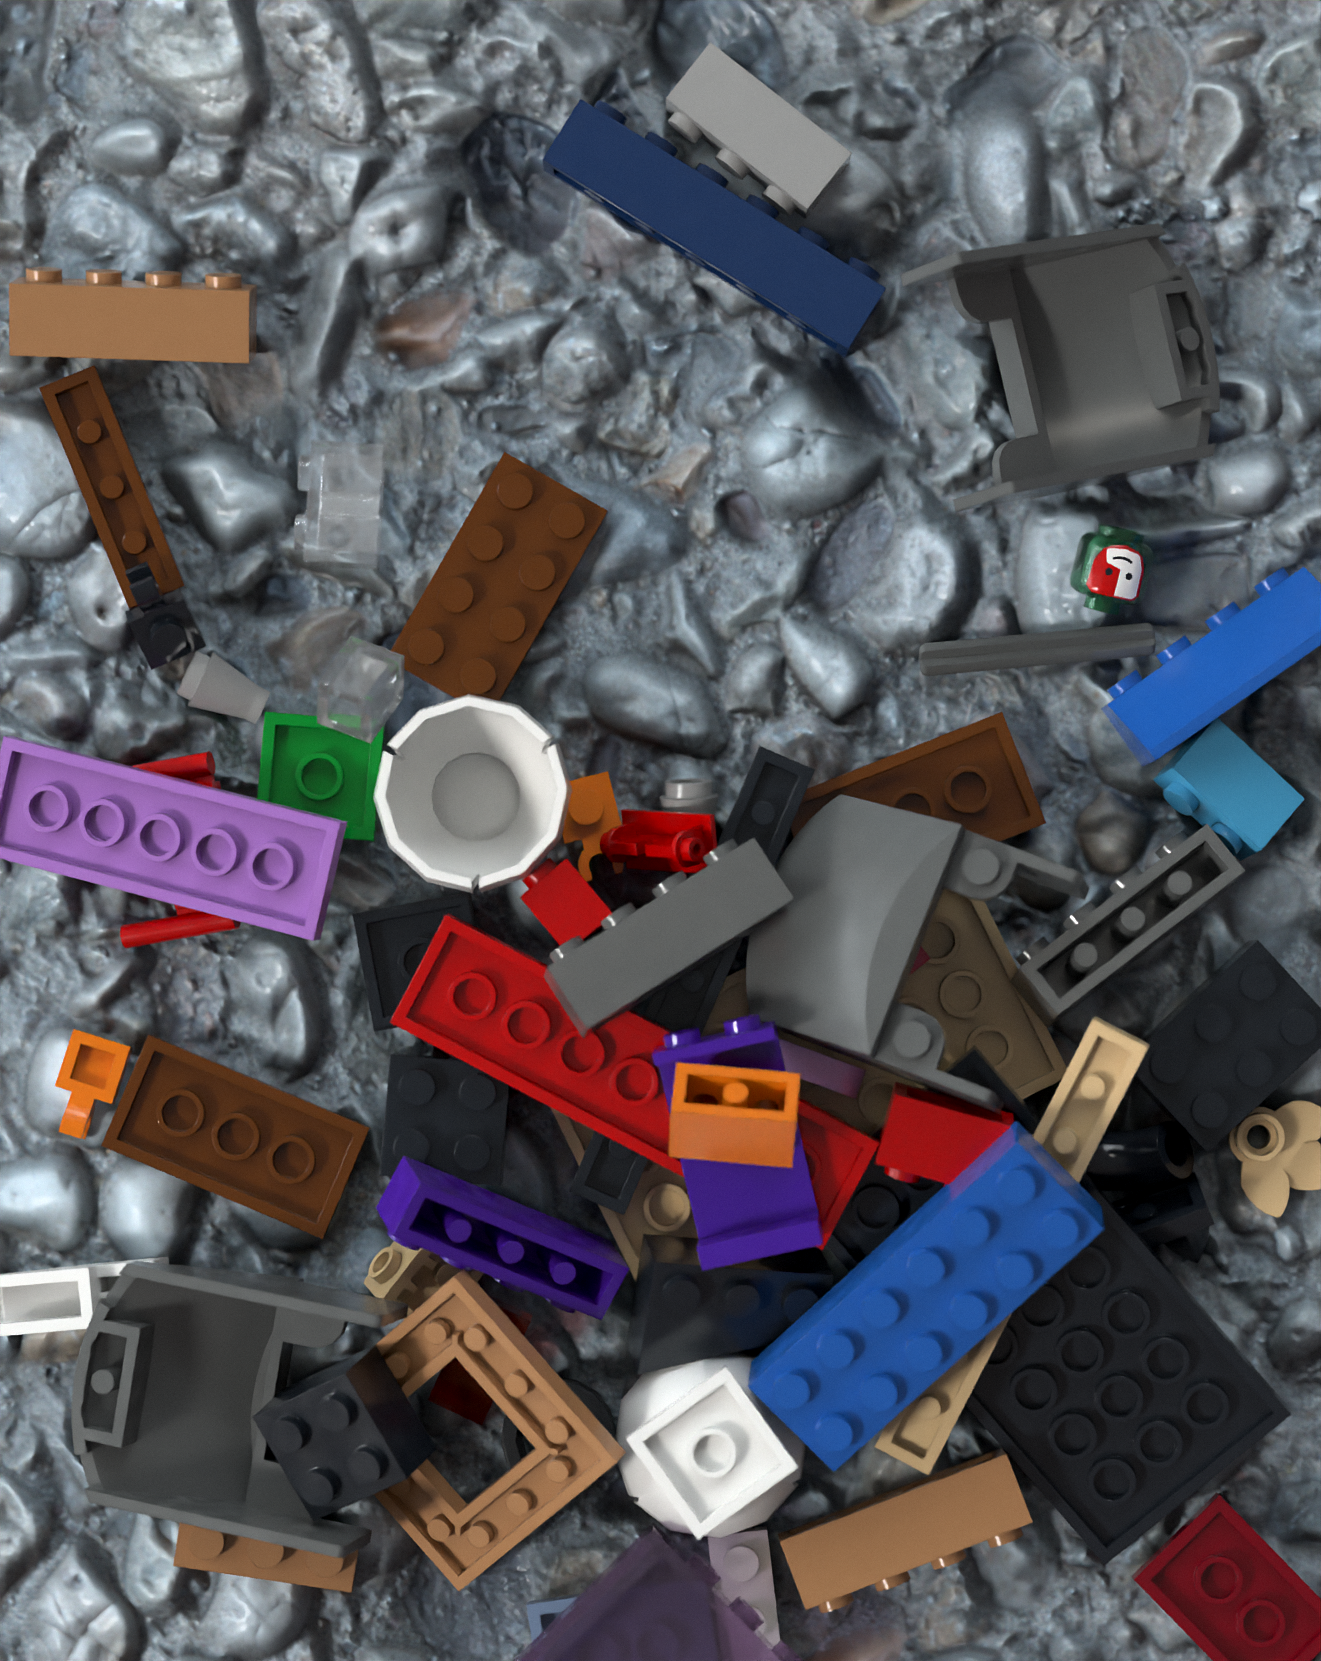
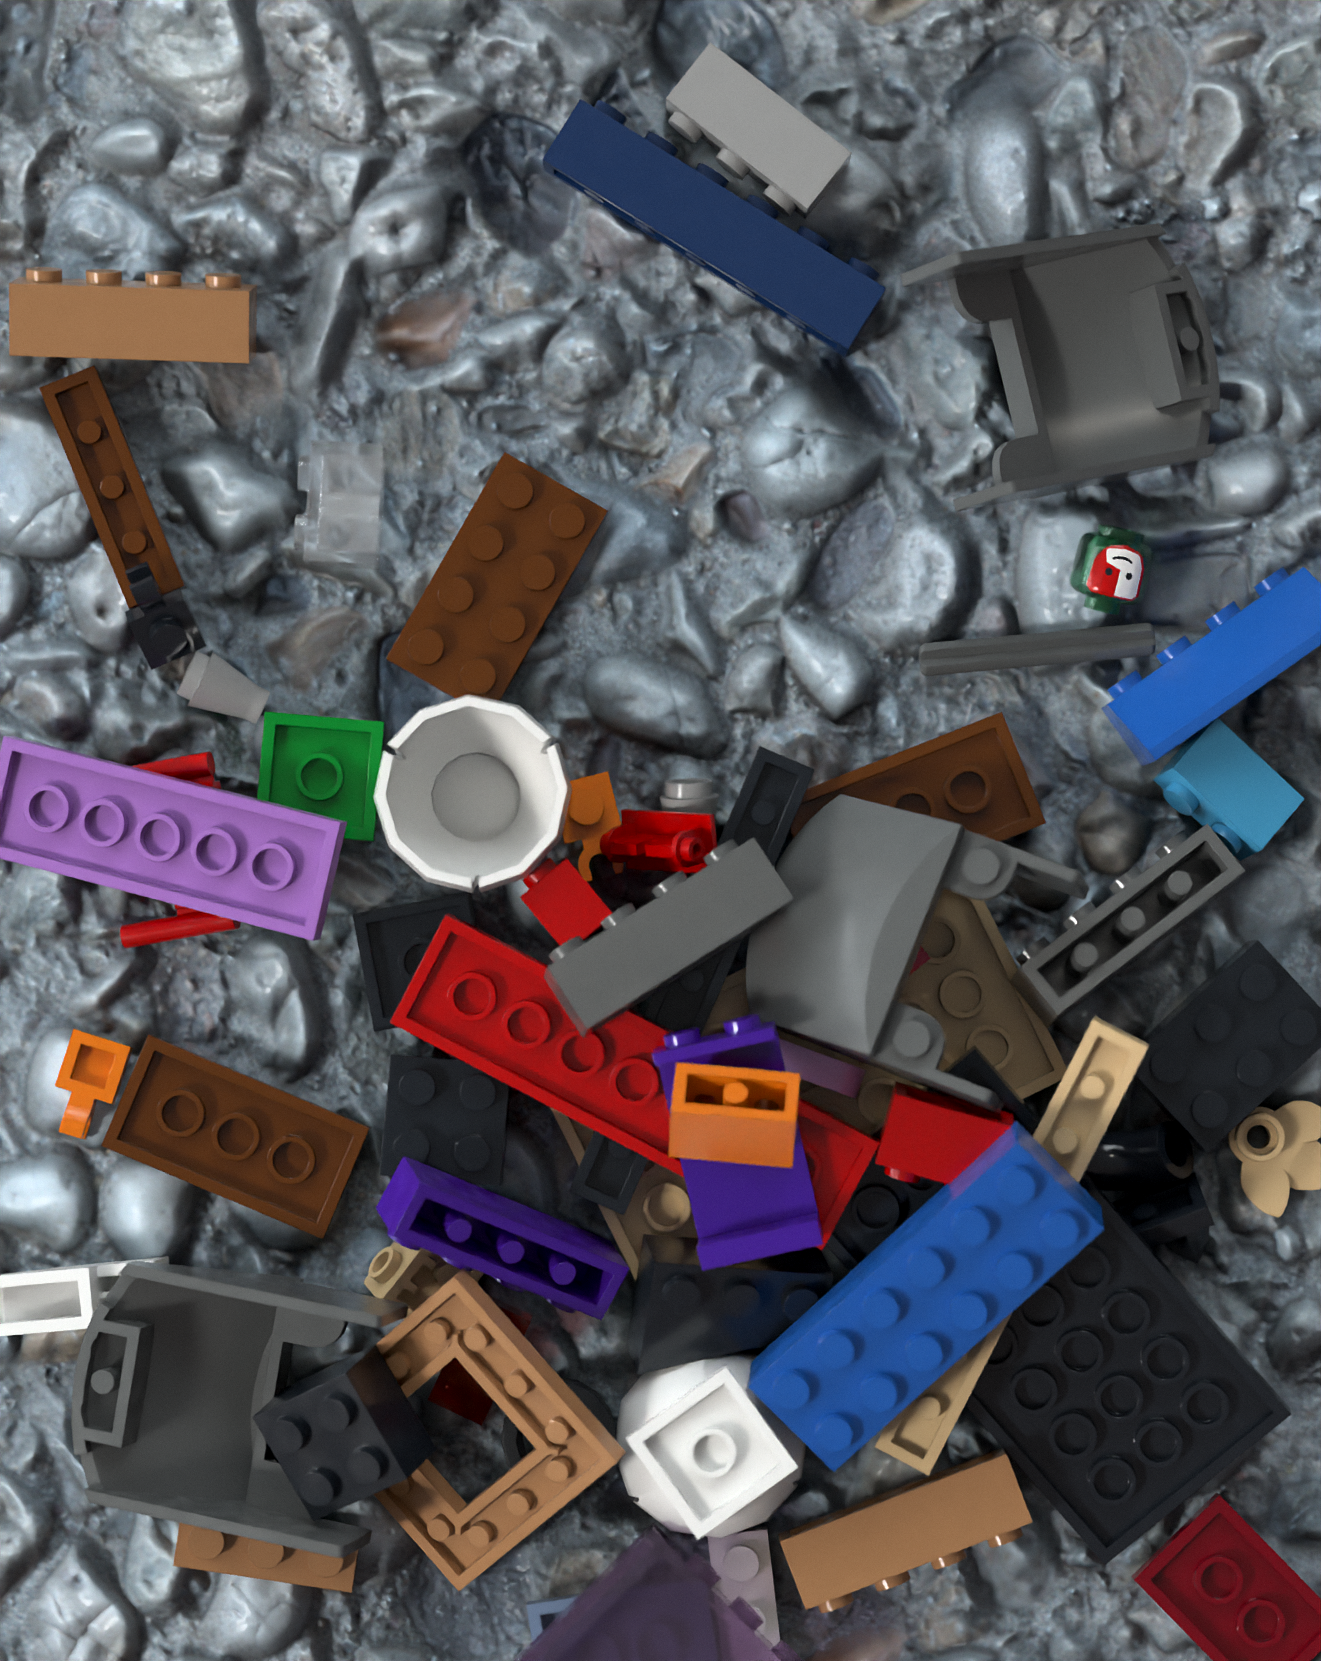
clear brick [317,636,405,744] -> none

